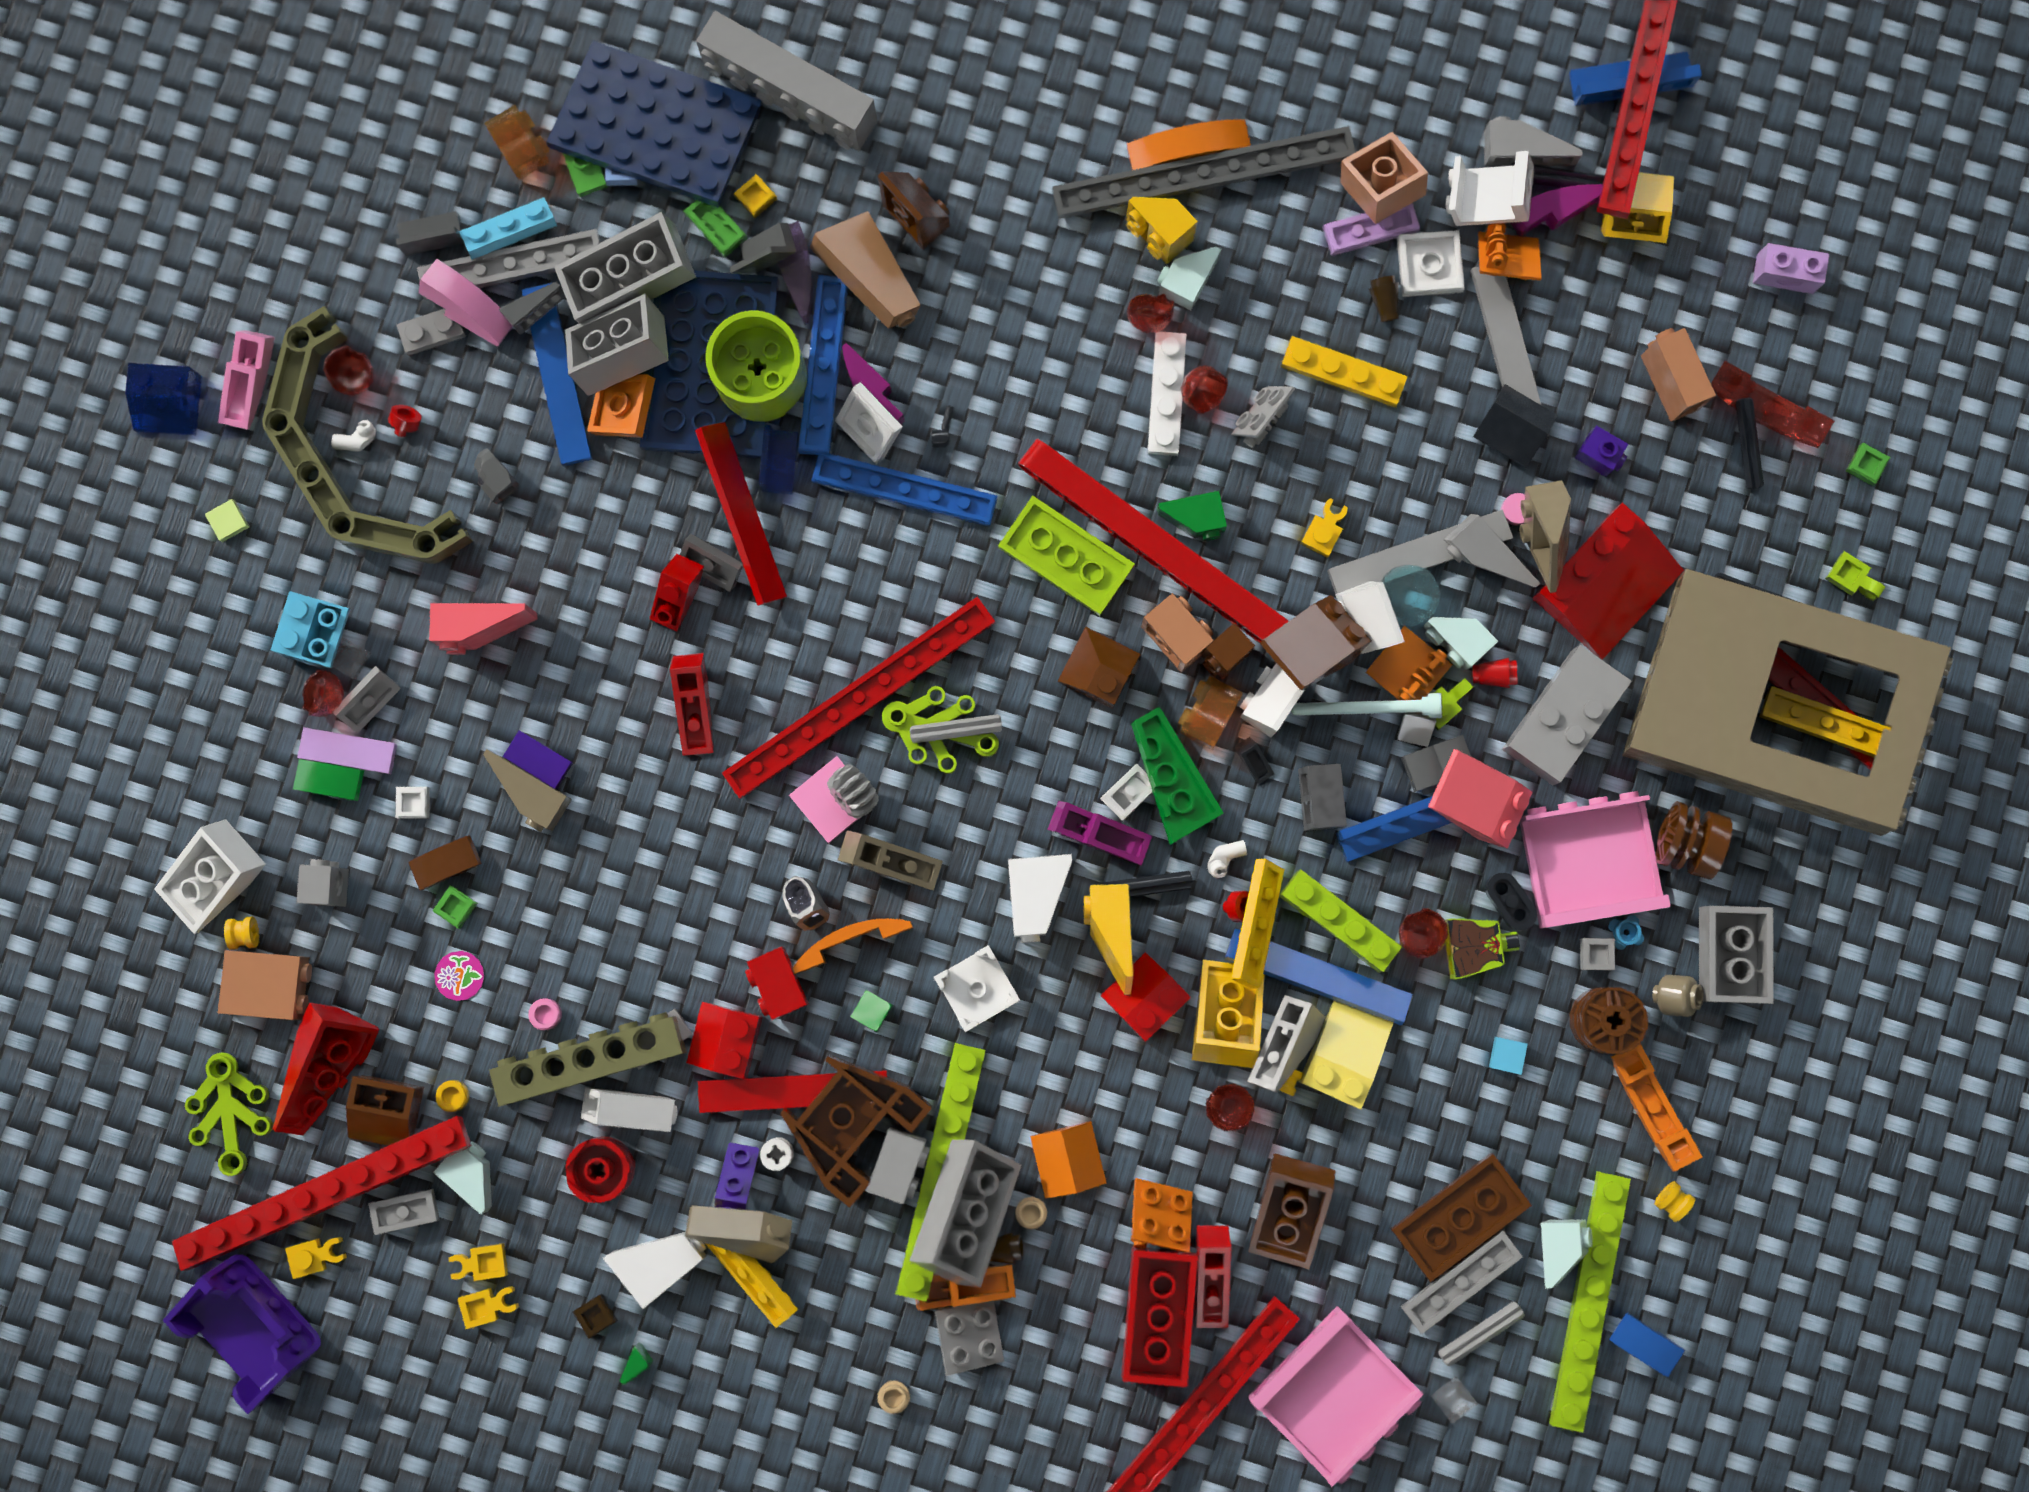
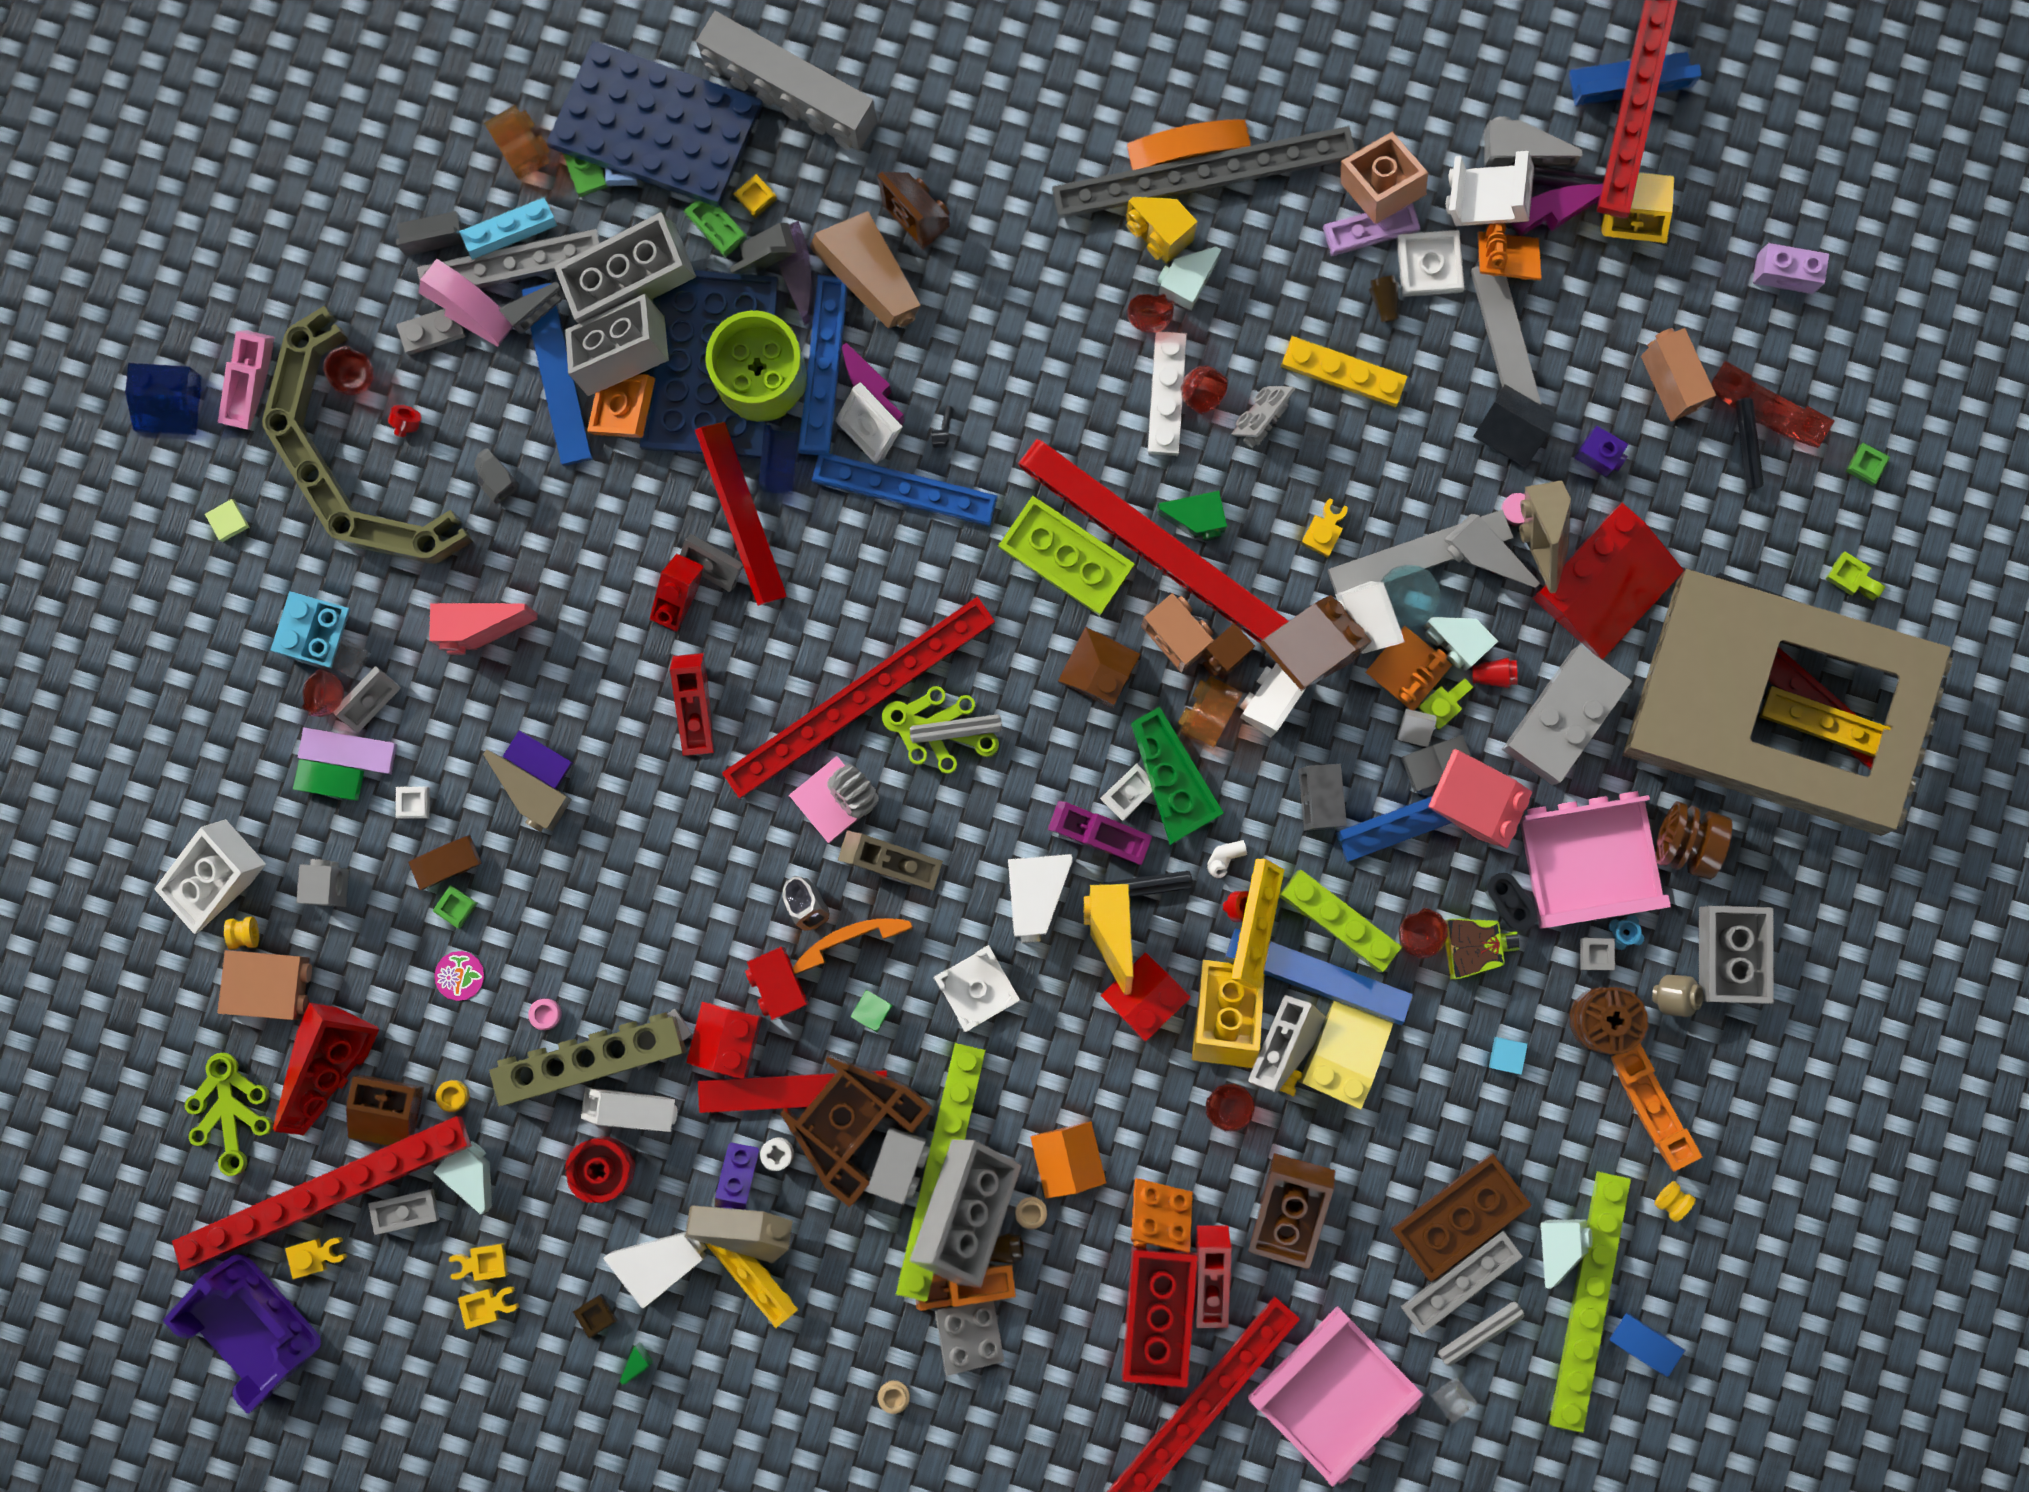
white arm [332,420,376,452] -> none
black piece [1233,737,1274,785] -> none
light aqua piece [1291,693,1442,718] -> none

